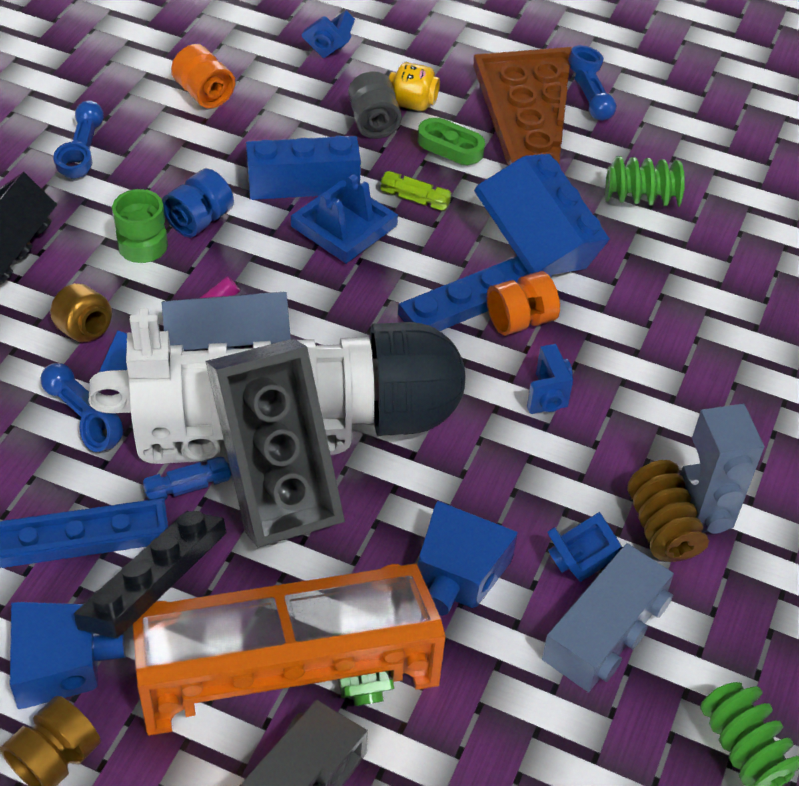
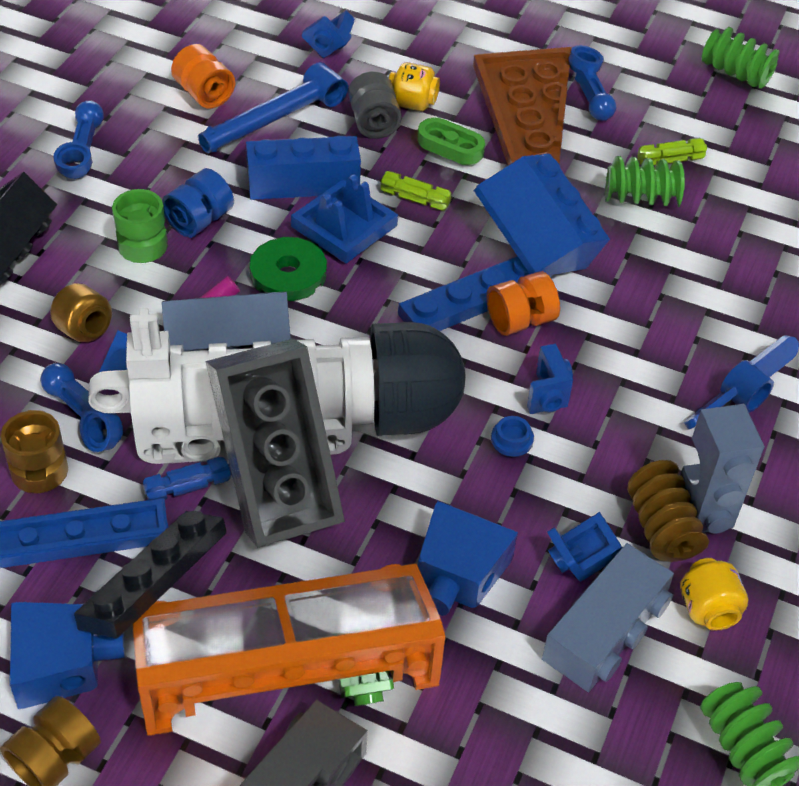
none -> pearl gold wheel [0,410,69,494]
none -> blue piece [198,62,349,153]
none -> green tile [249,237,327,301]
none -> blue plate [491,416,534,457]
none -> lime axle [637,138,707,166]
none -> yellow head [680,558,748,630]
none -> blue piece [683,335,799,430]
none -> bright green piece [702,27,780,89]

